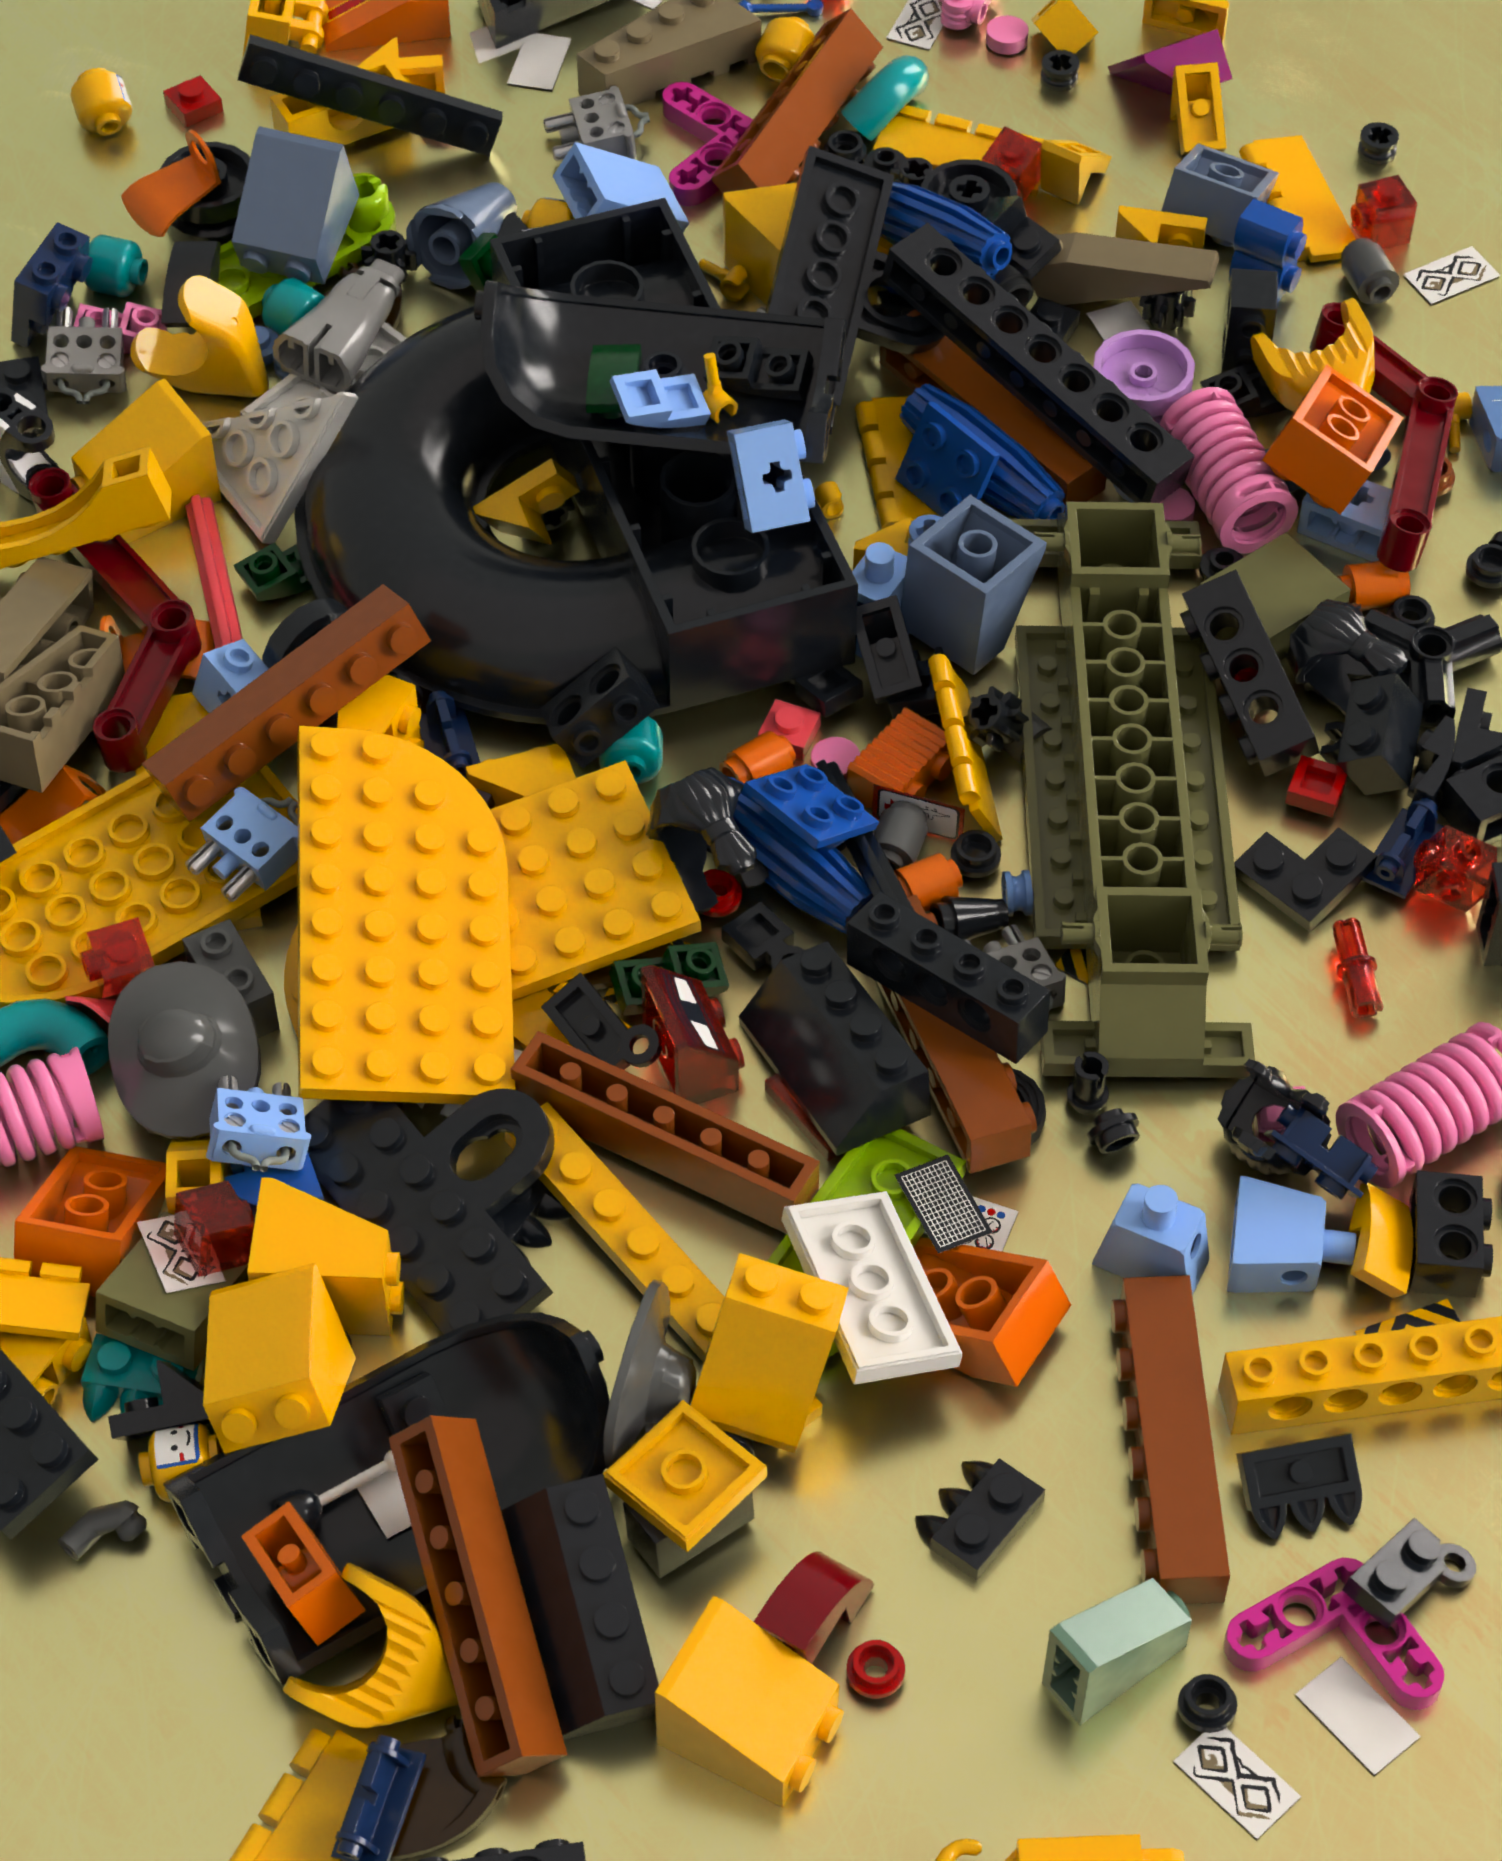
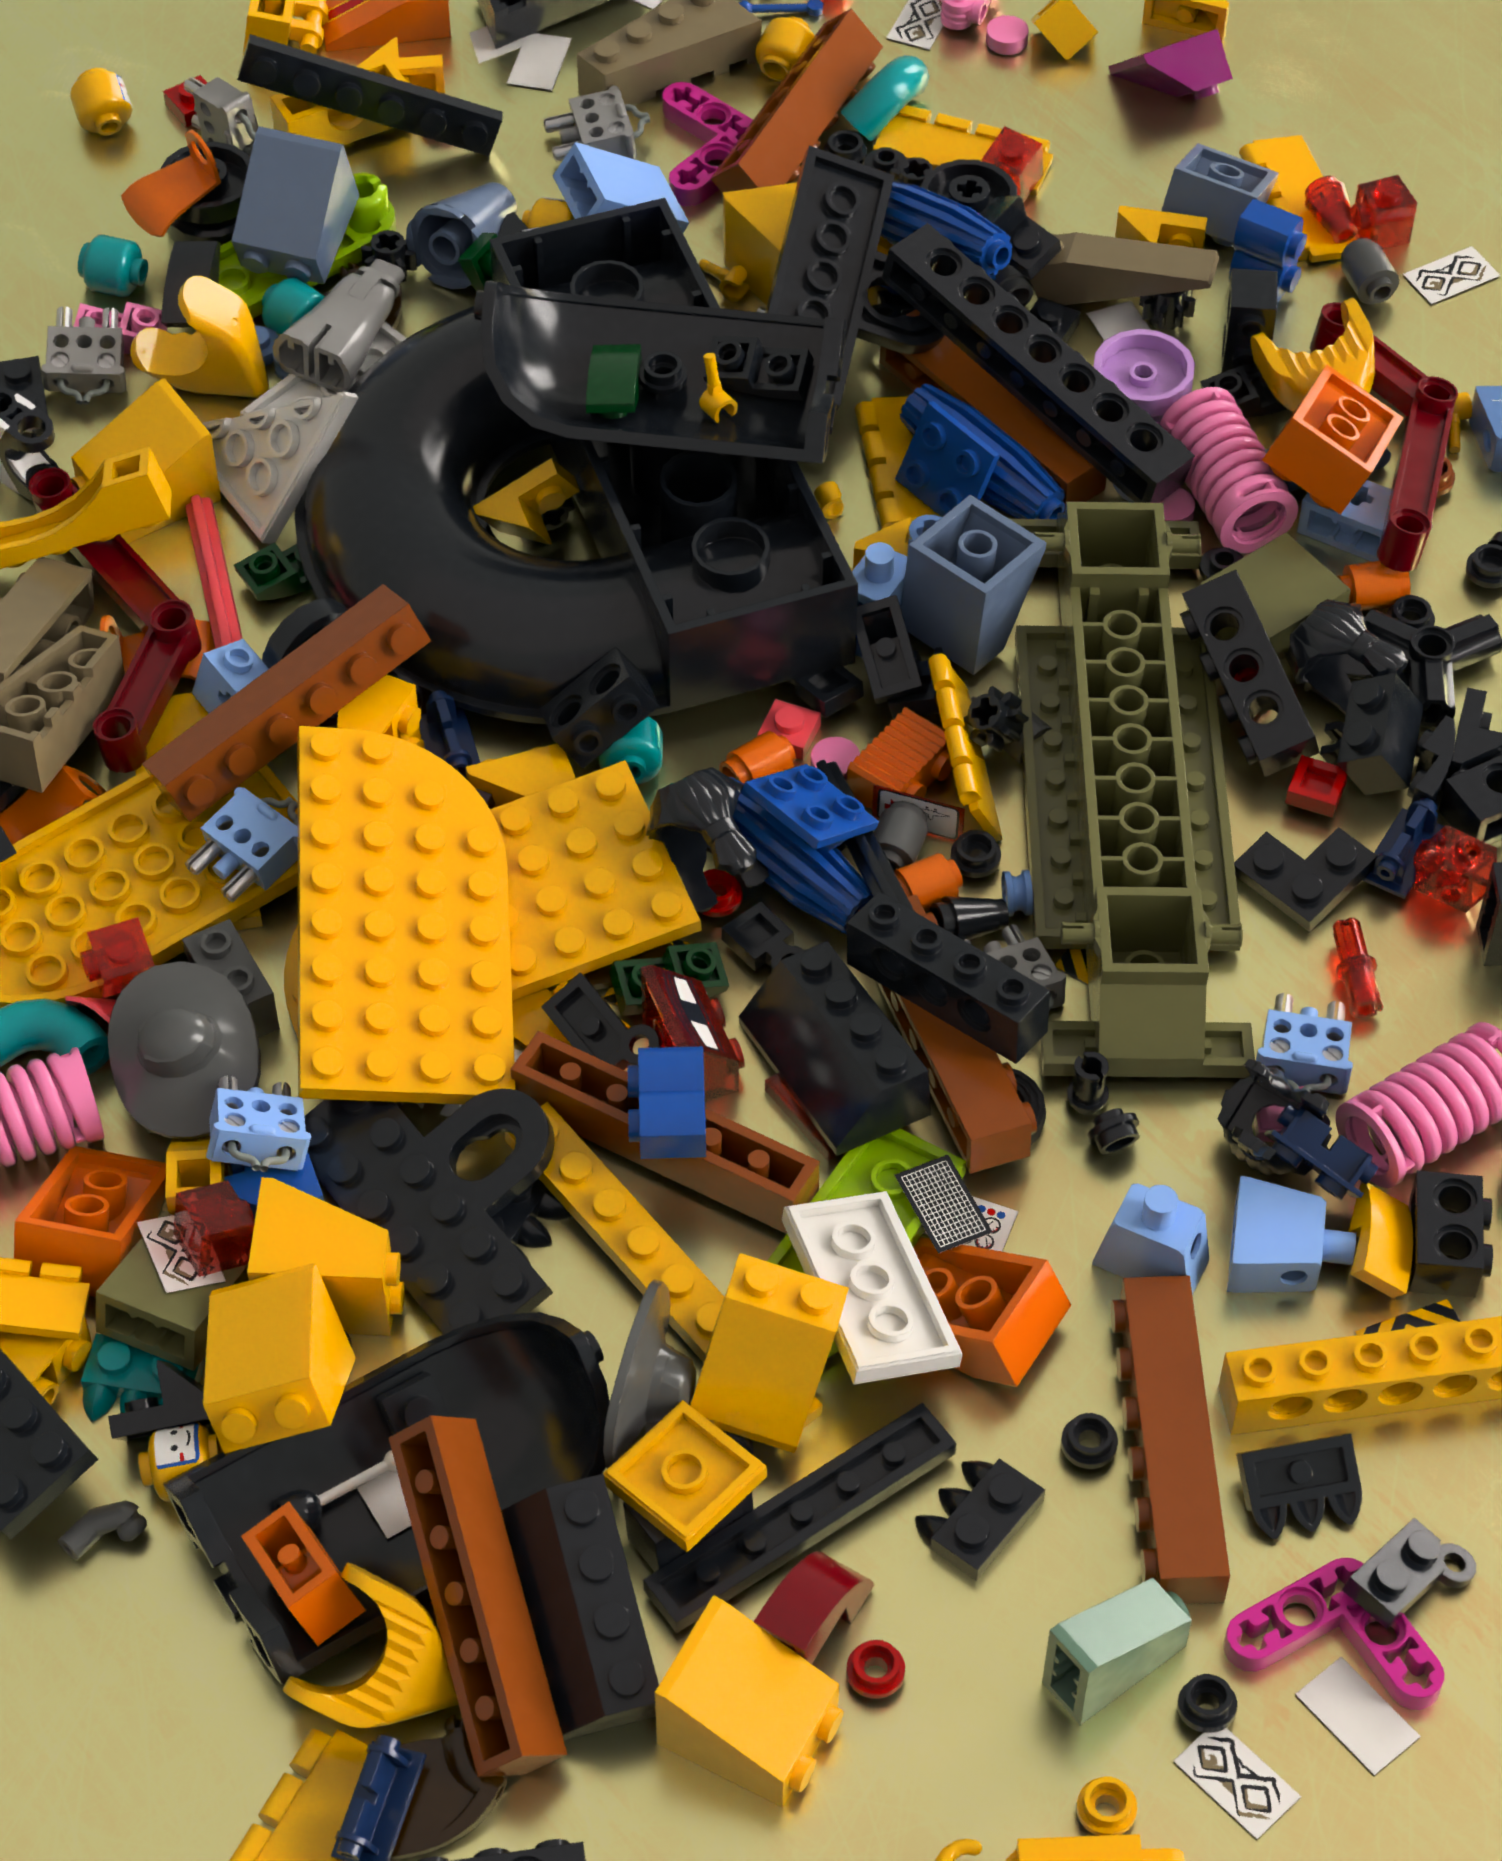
dark blue plate [11,222,93,348] -> none
light blue slope [609,369,711,428] -> none
light blue brick [727,419,815,533] -> none
yellow slope [1040,140,1112,205] -> none
black bush [1041,50,1080,91] -> none
yellow slope [1170,62,1227,156] -> none
black bush [1358,122,1399,165] -> none
none -> light grey piece [184,77,258,157]
none -> blue brick [627,1046,706,1159]
none -> black plate [643,1402,957,1633]
none -> black plate [1061,1413,1118,1469]
none -> yellow plate [1076,1777,1137,1836]
none -> light blue piece [1256,993,1353,1095]
none -> clear red cone [1305,175,1358,244]

